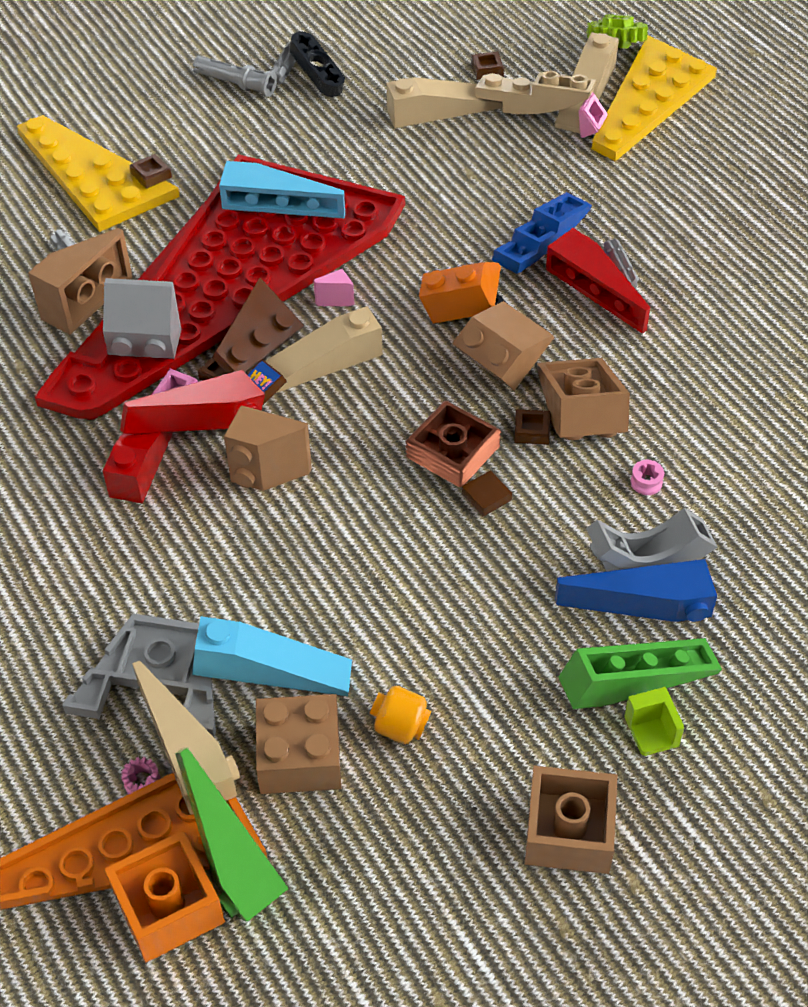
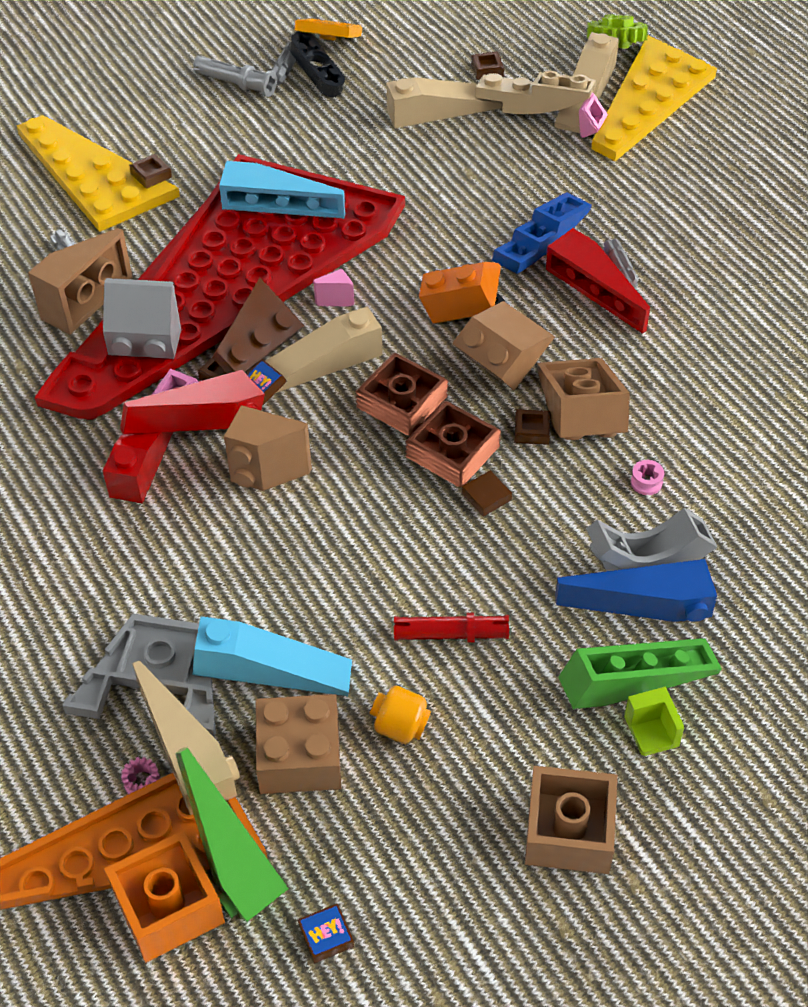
none -> light orange plate [294,18,362,40]
none -> tile [297,903,354,964]
none -> copper brick [355,353,449,436]
none -> red pin [394,612,509,643]

